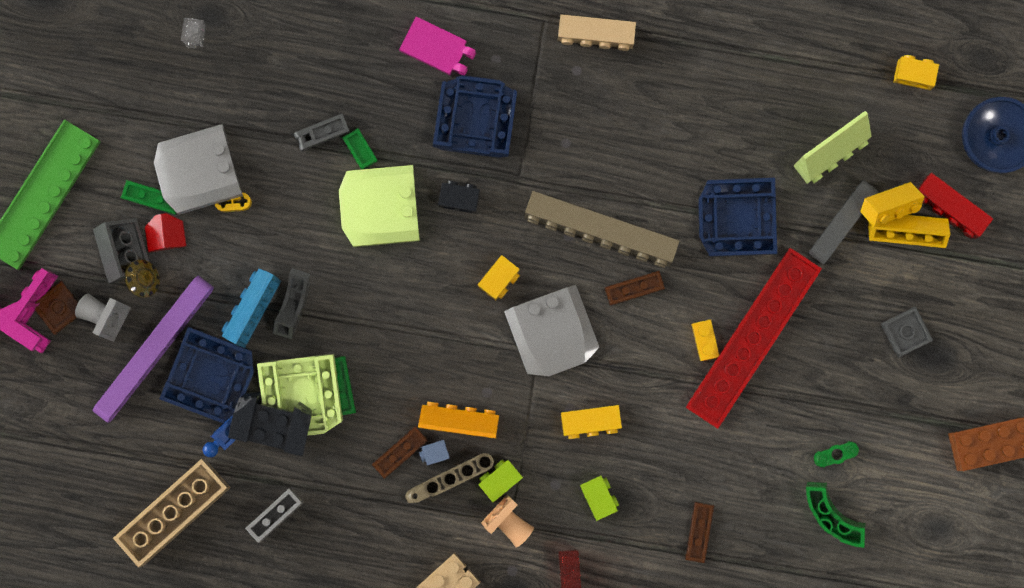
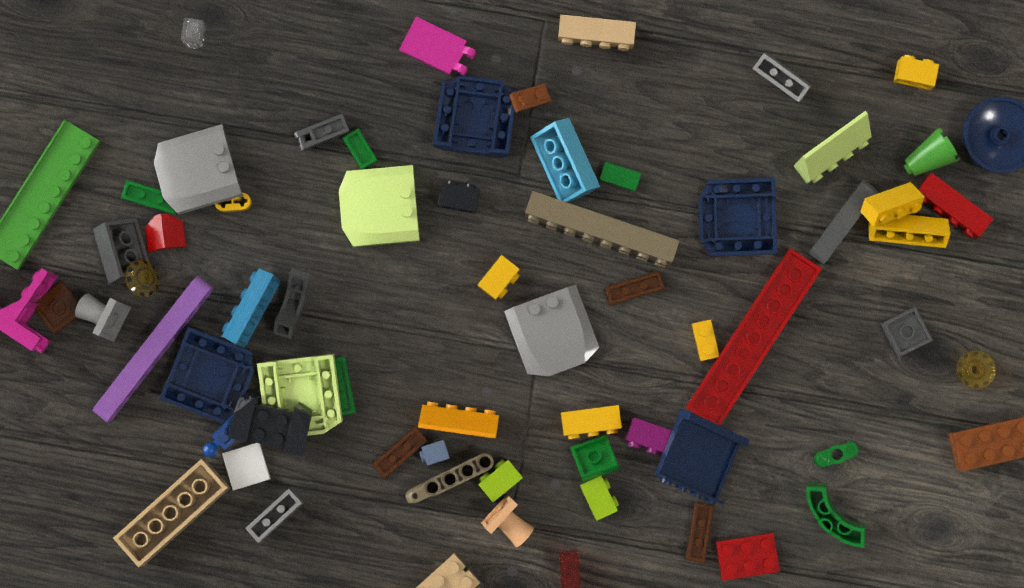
none -> white tile [222,443,271,491]
none -> dark orange plate [509,84,551,113]
none -> medium azure slope [530,118,600,203]
none -> green tile [570,434,619,482]
none -> green tile [599,162,641,192]
none -> magenta brick [625,418,672,455]
none -> dark blue panel [654,410,749,505]
none -> red plate [715,533,780,581]
none -> light grey brick [753,52,812,102]
none -> bright green cone [903,128,960,176]
none -> clear yellow dish [957,350,996,389]

